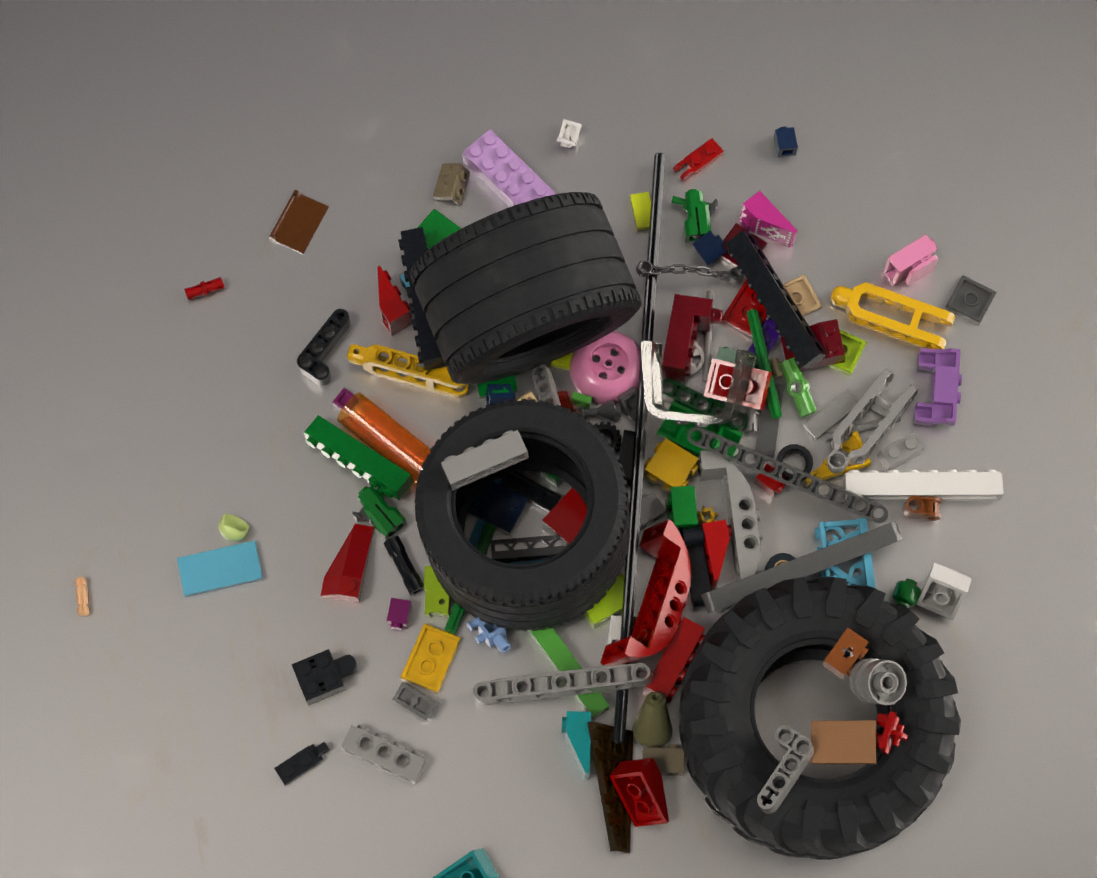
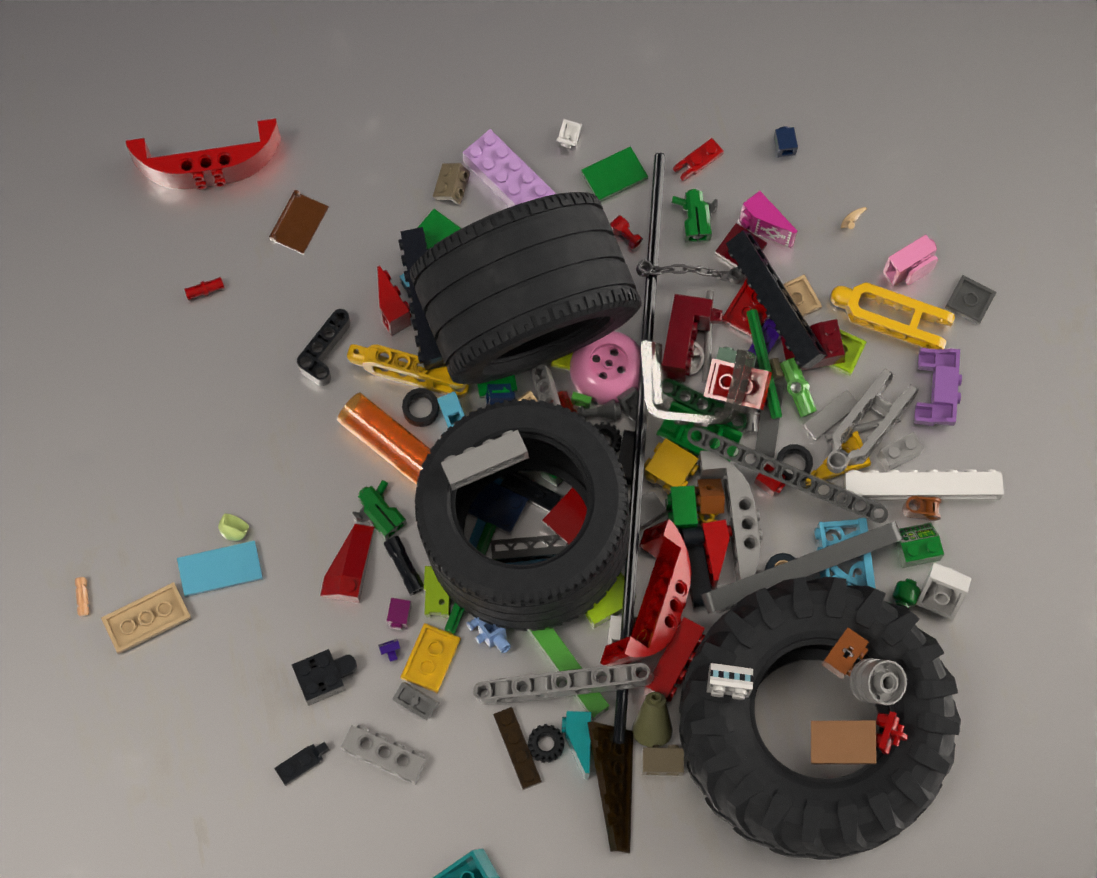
green brick [304,415,413,500] -> none
magenta tile [332,388,360,415] -> none
red slope [609,758,669,827] -> none
neon yellow tile [630,192,651,231] -> none
dark blue brick [692,231,726,265] -> none
light grey beam [757,725,814,814] -> none
none -> tan plate [101,582,192,654]
none -> red slope [126,118,281,190]
none -> dark purple tile [378,639,400,662]
none -> black tyre [402,388,439,427]
none -> medium azure brick [437,391,465,428]
none -> dark brown plate [493,707,542,790]
none -> black tyre [528,724,565,763]
none -> green tile [581,146,648,202]
none -> red leg [610,215,643,249]
none -> dark orange brick [695,479,725,514]
none -> white slope [706,663,753,700]
none -> tan bar [841,207,867,229]
none -> green slope [895,522,944,568]

